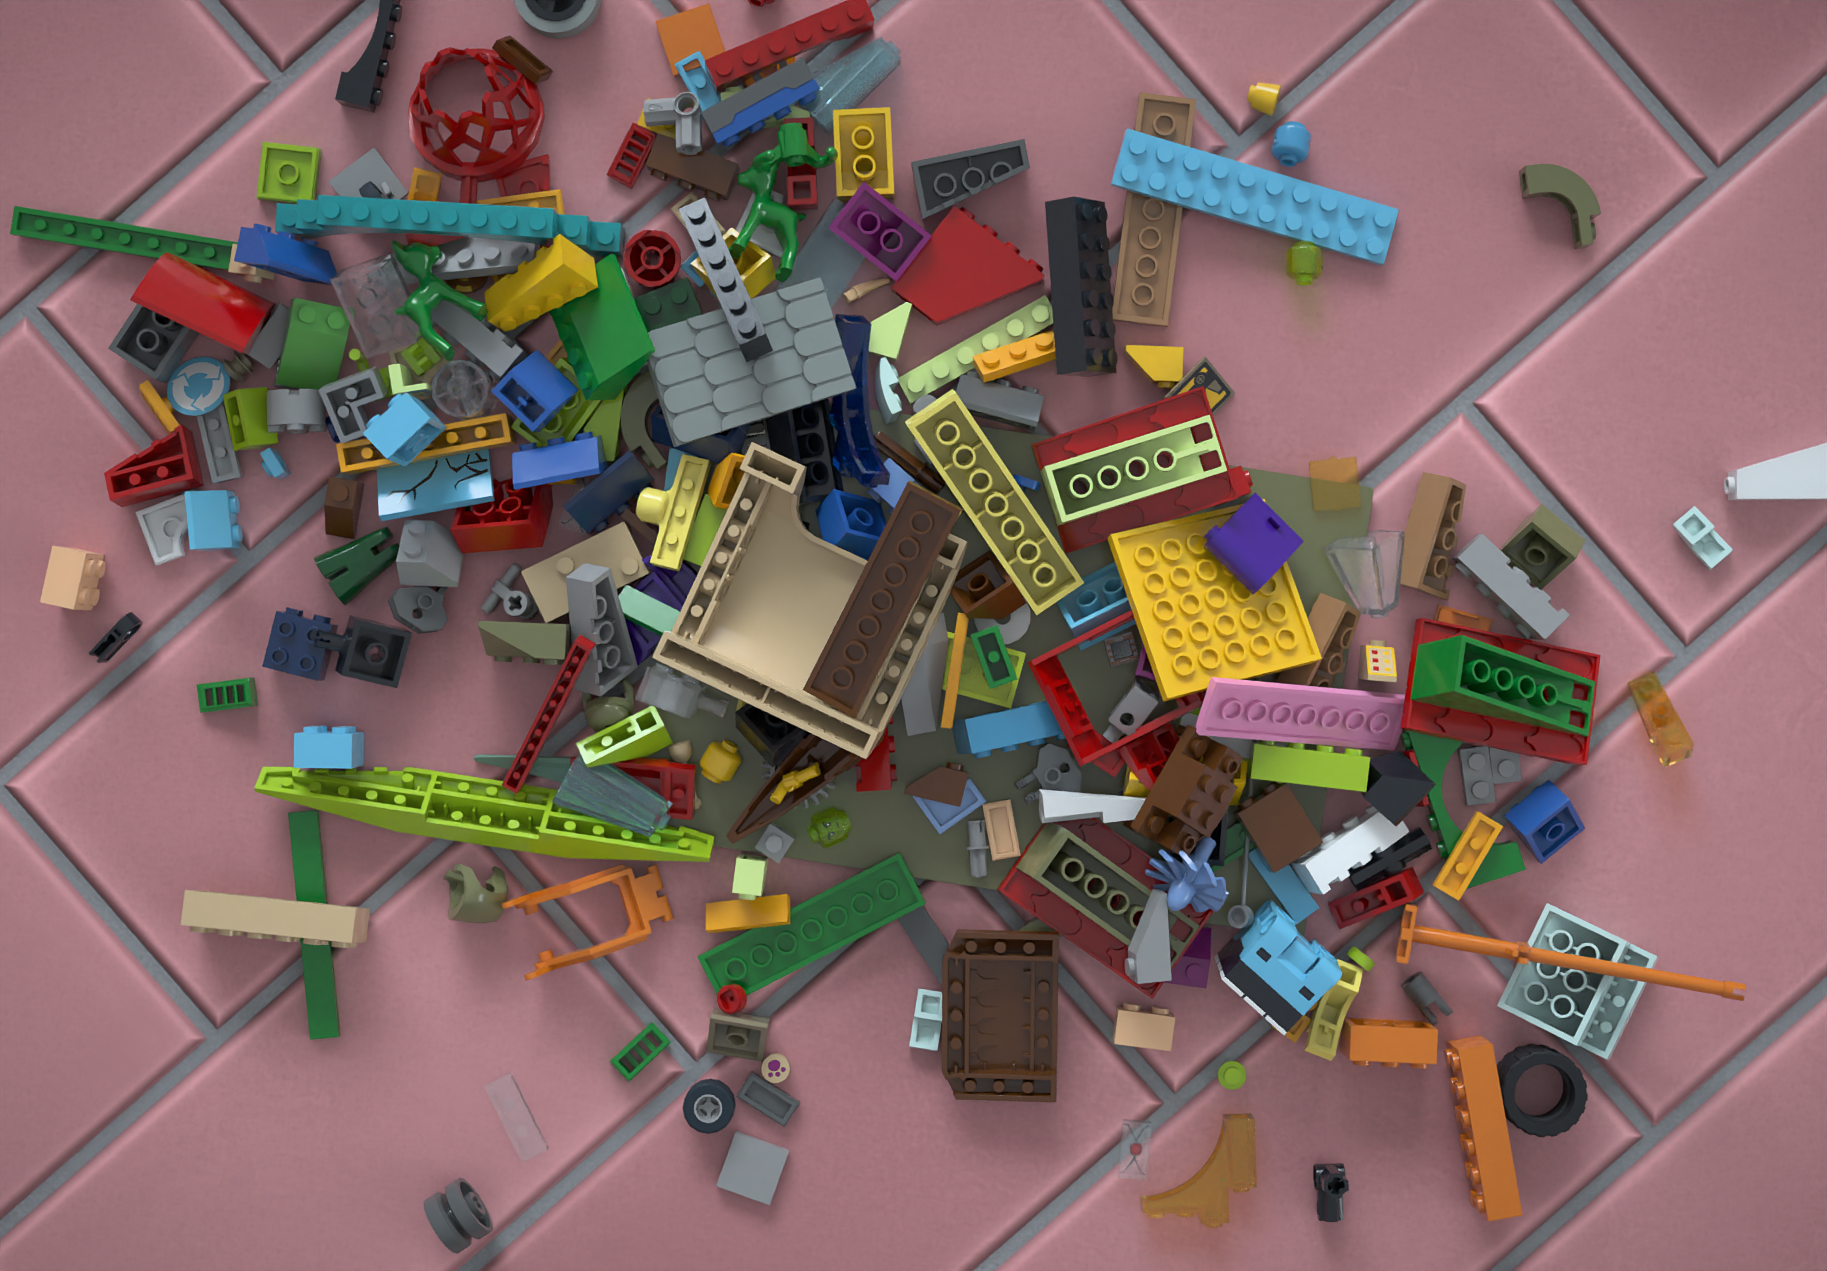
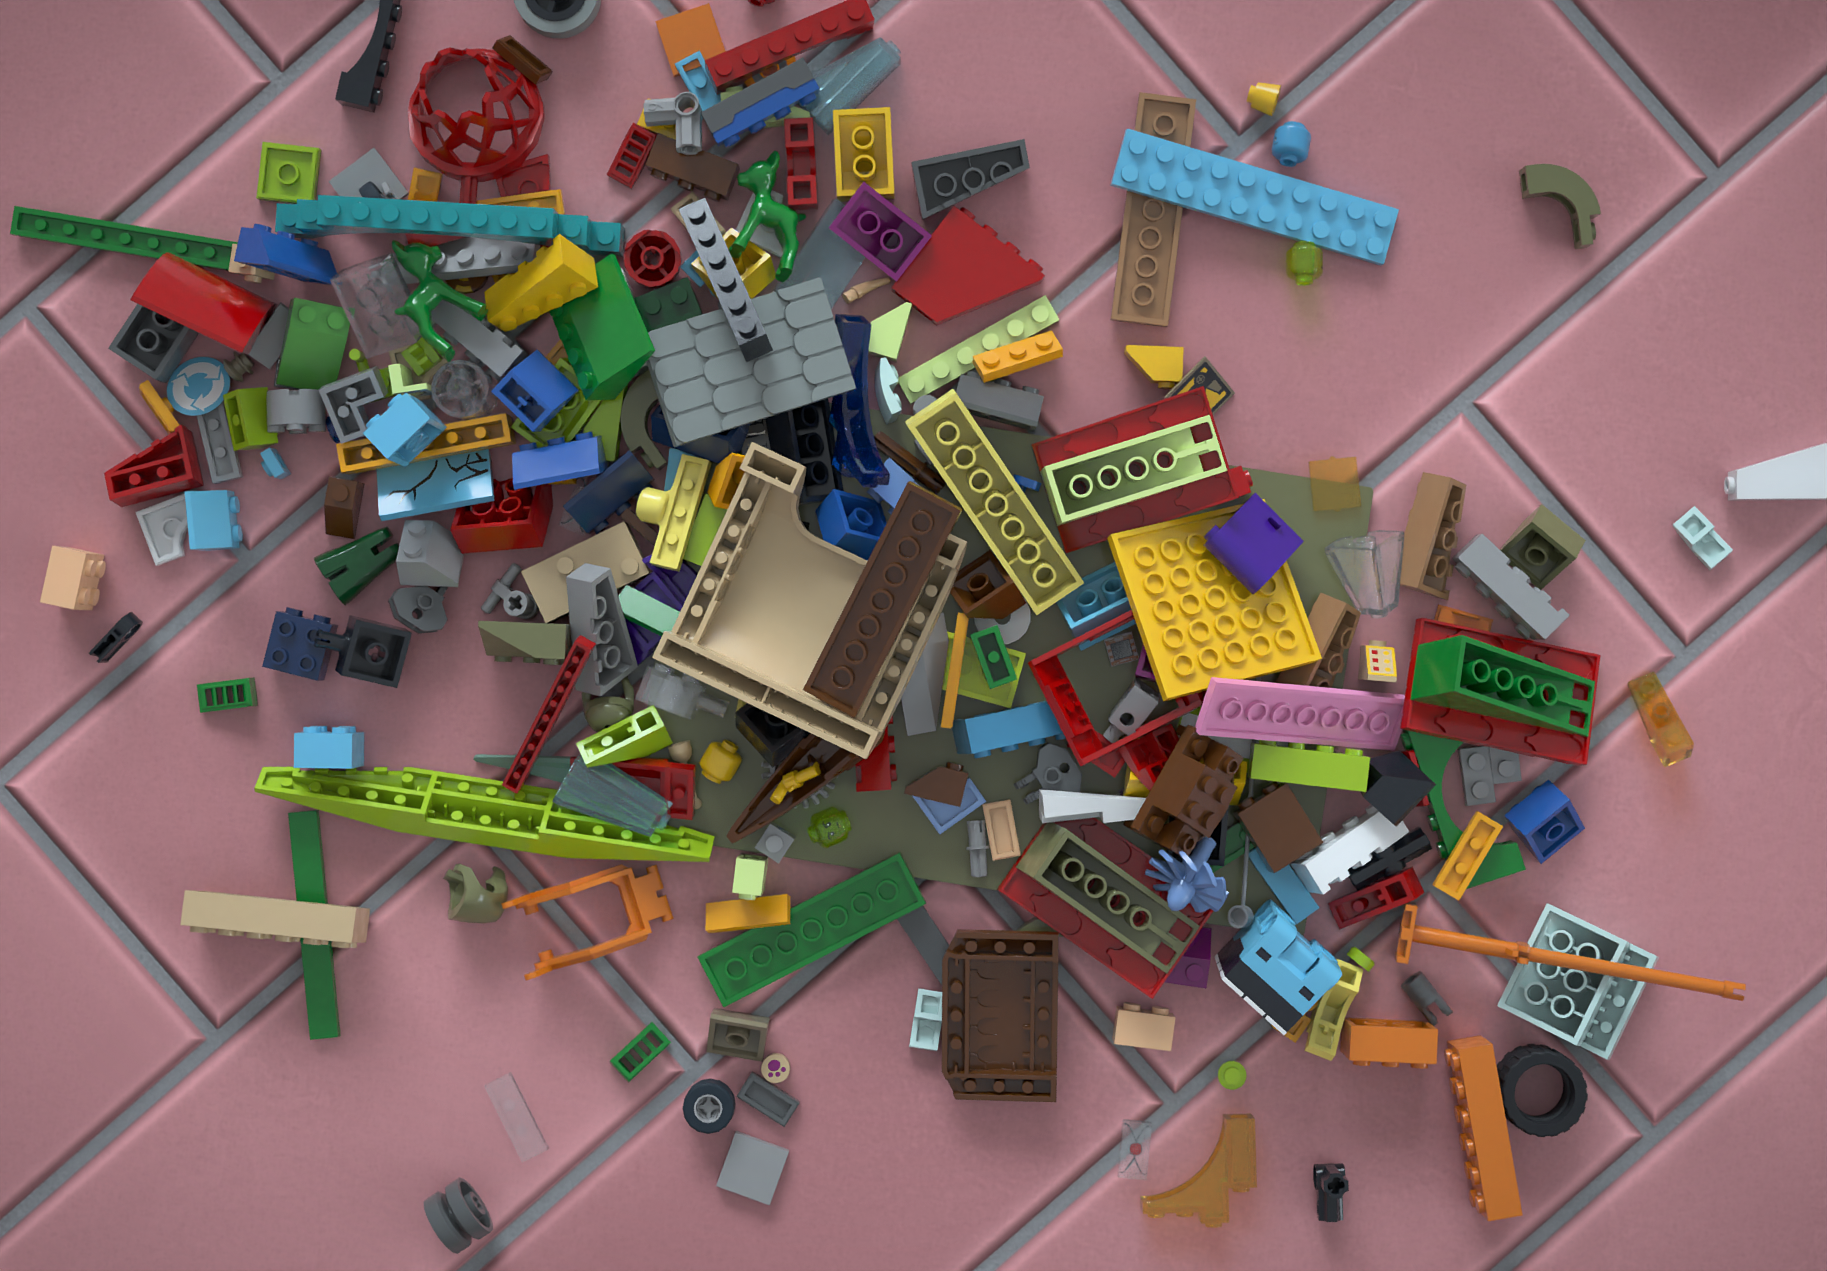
red tile [717,984,747,1014] -> none
green piece [752,123,838,171] -> none
black brick [1045,196,1118,377] -> none
light grey slope [1125,889,1172,984] -> none

